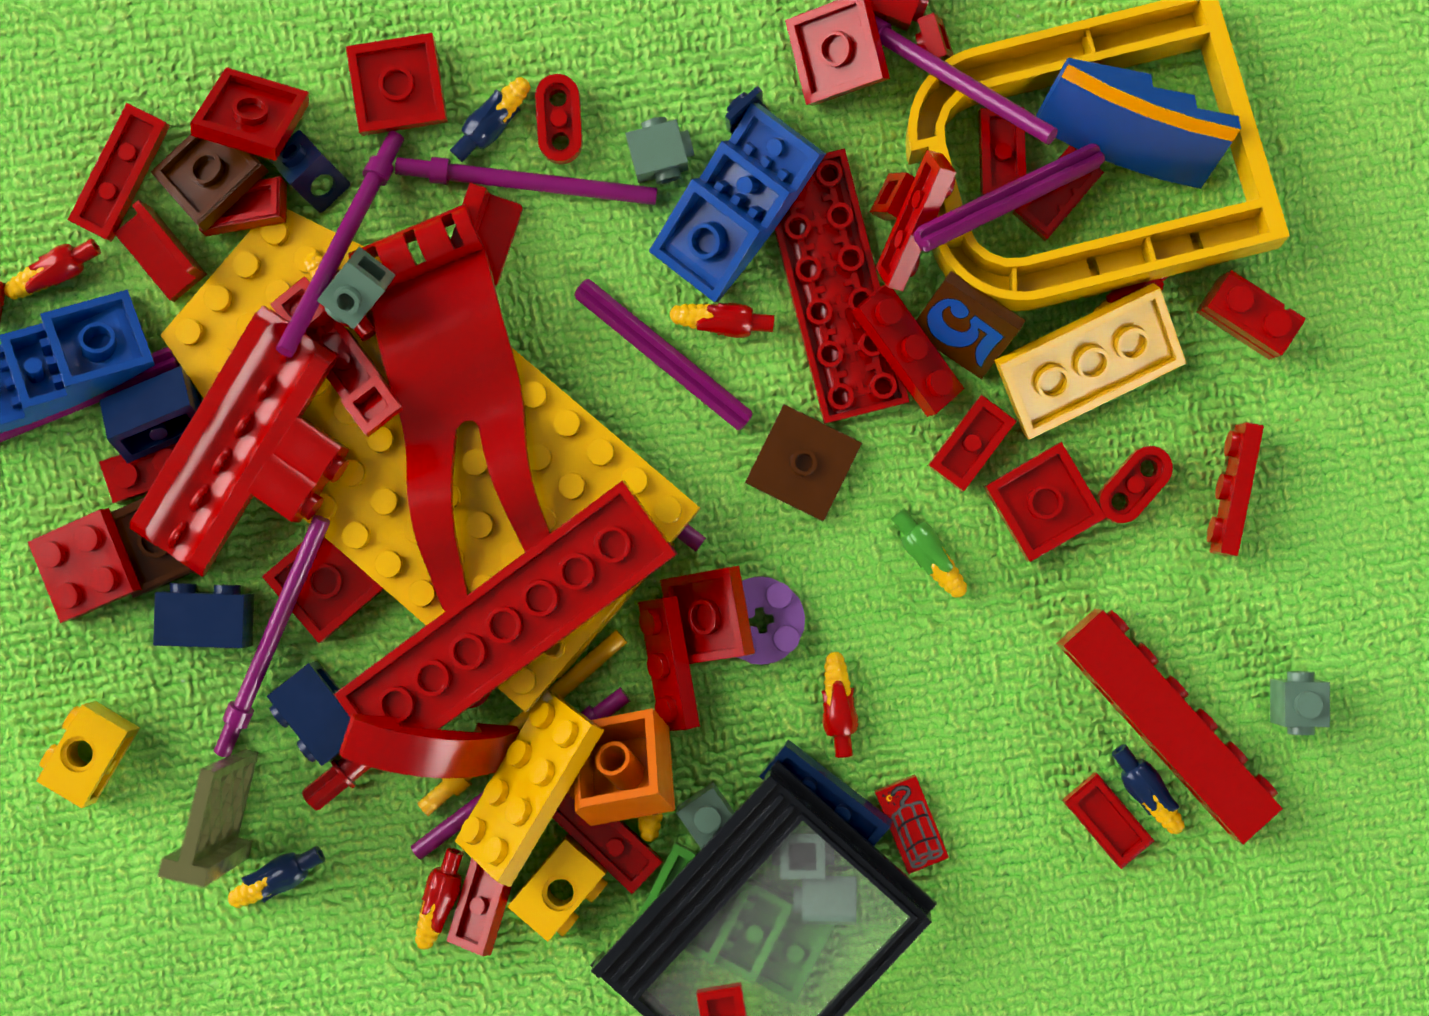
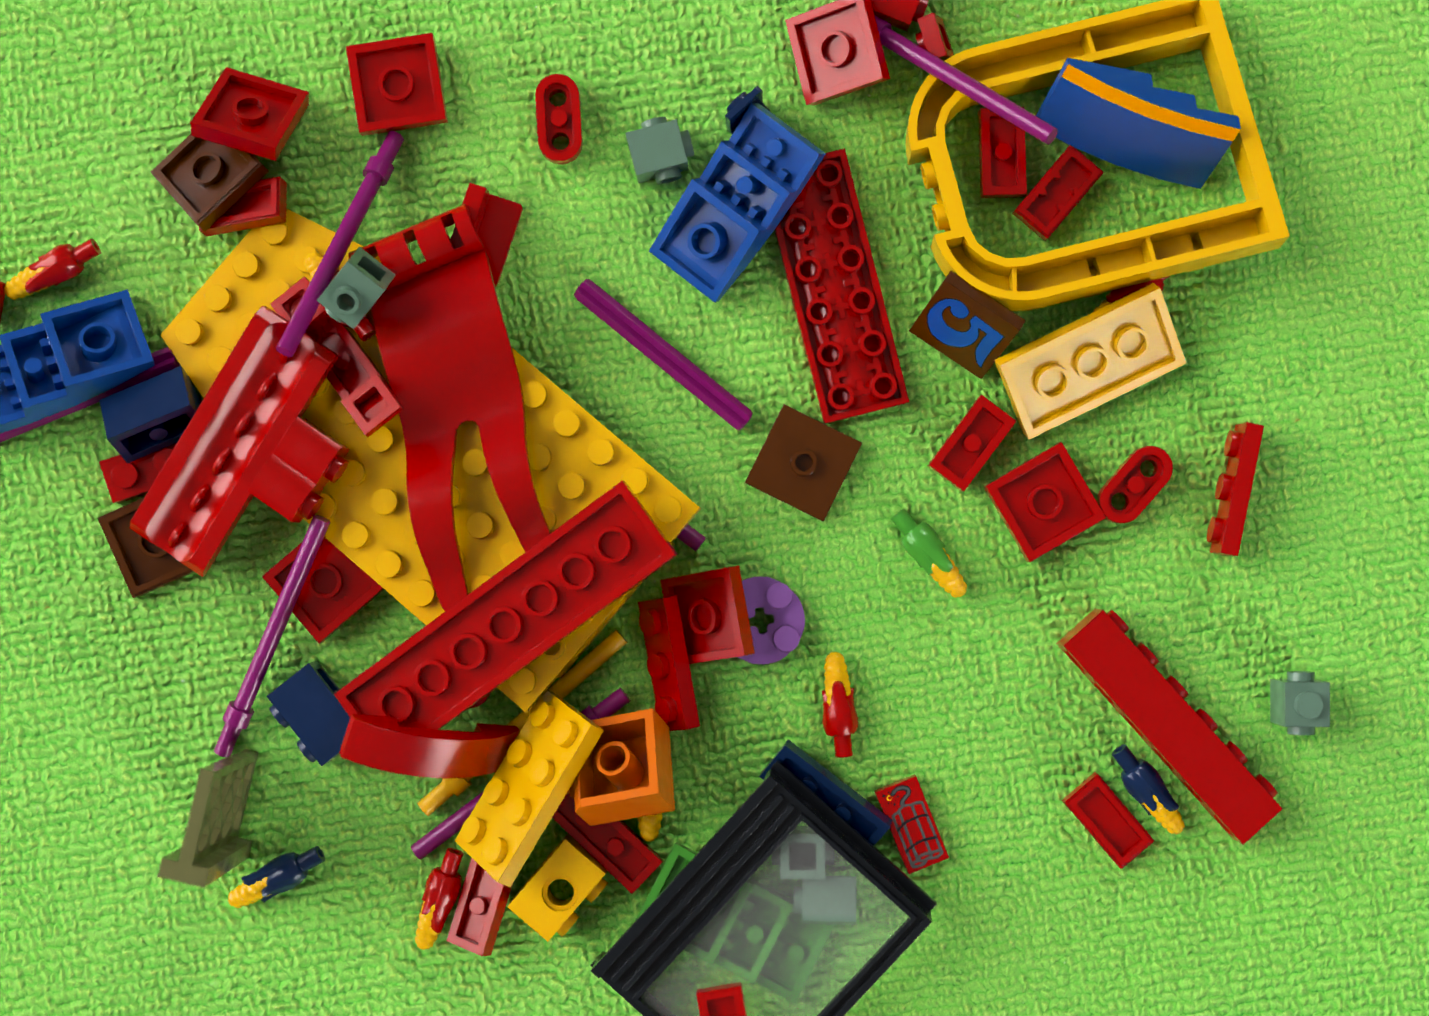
red plate [28,508,142,623] -> none
yellow brick [36,701,140,808] -> none
red plate [68,103,170,242] -> none
red panel [114,200,208,302] -> none
dark blue brick [153,583,254,648] -> none
dark blue bracket [269,130,350,213] -> none
red axle [302,758,371,811] -> none
magenta bar [395,157,658,205] -> none
dark blue piece [450,77,531,162] -> none
red piece [669,303,775,338] -> none
sand green brick [676,782,735,849] -> none
red plate [851,284,965,417] -> none
red plate [870,172,915,220] -> none
red plate [875,150,957,291] -> none
magenta axle [913,143,1105,252] -> none
red brick [1196,270,1306,360] -> none

